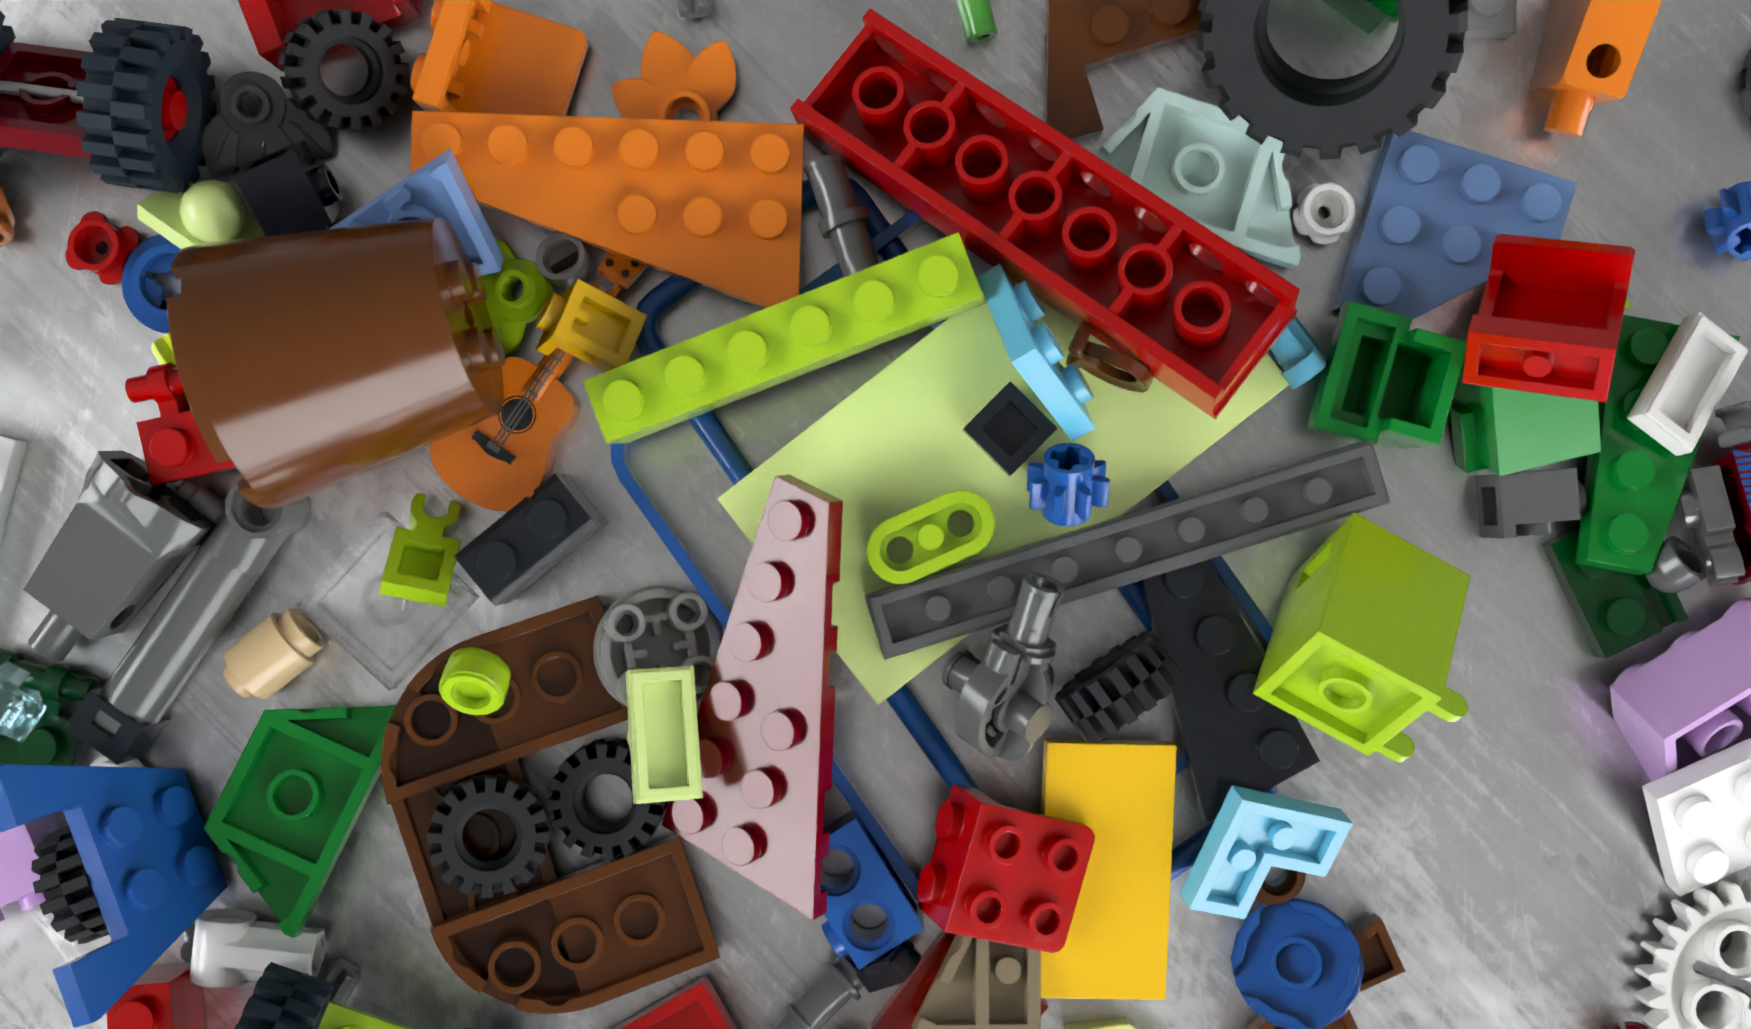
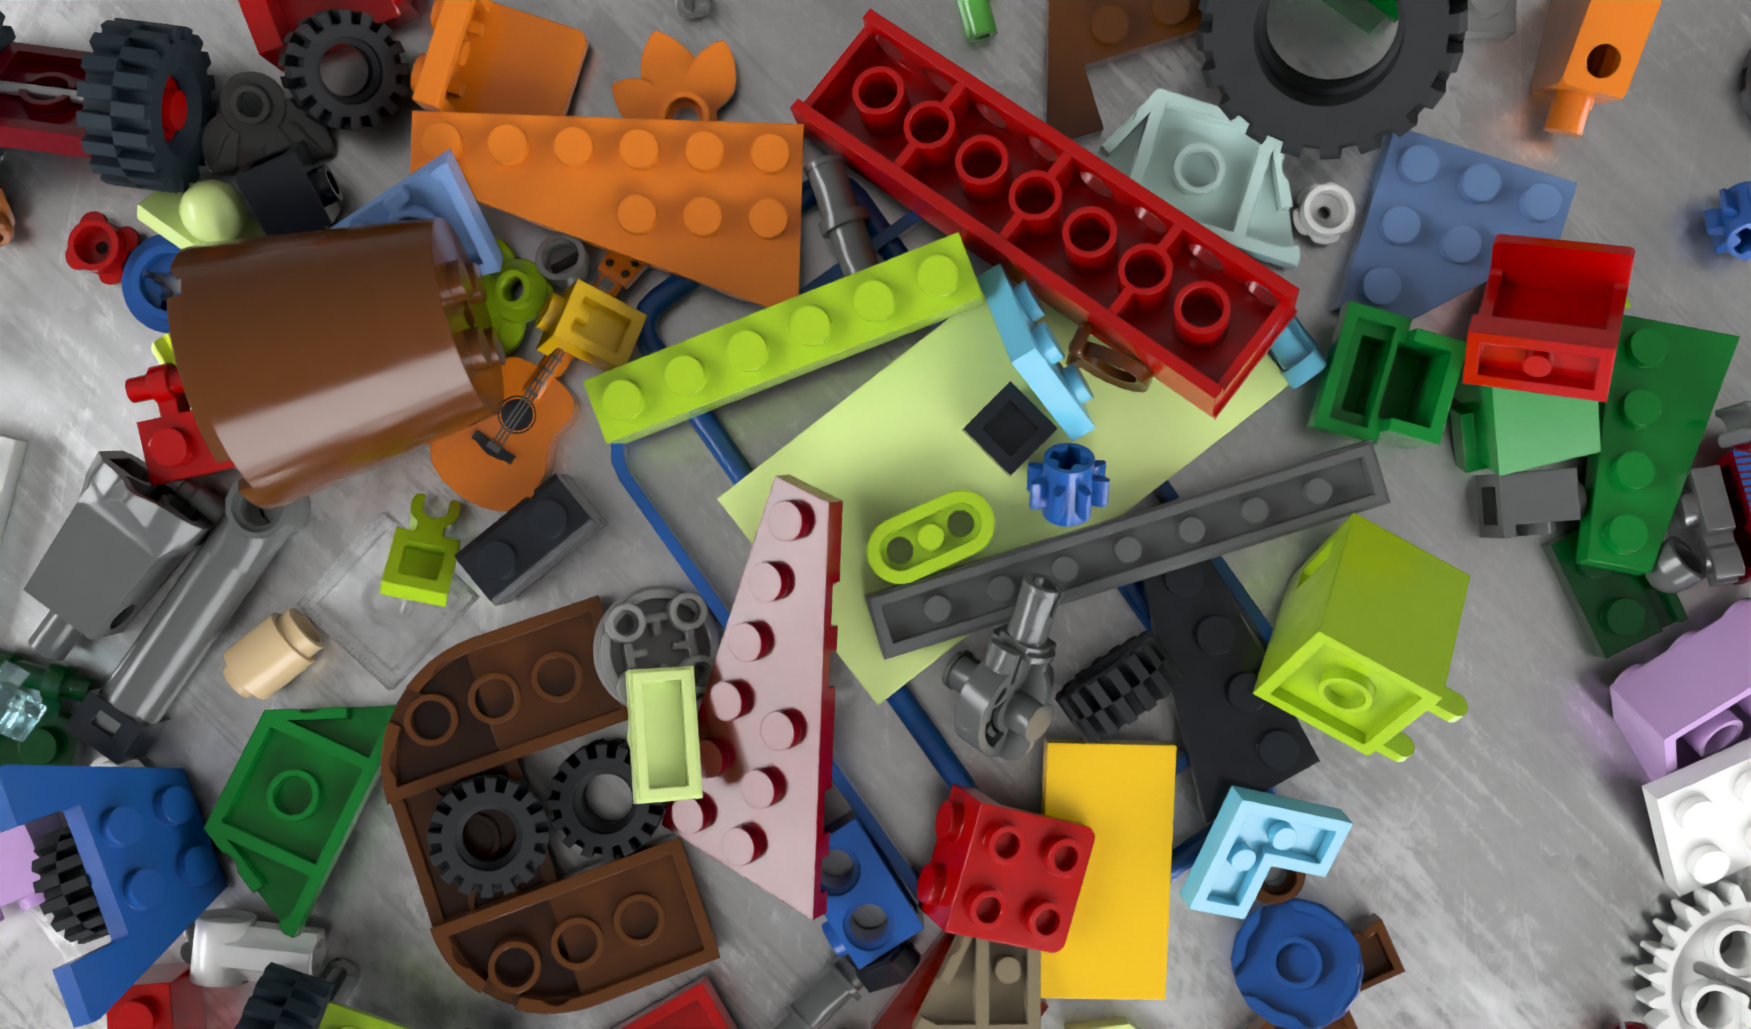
lime tile [439,647,511,715] -> none
white tile [1627,312,1748,456] -> none

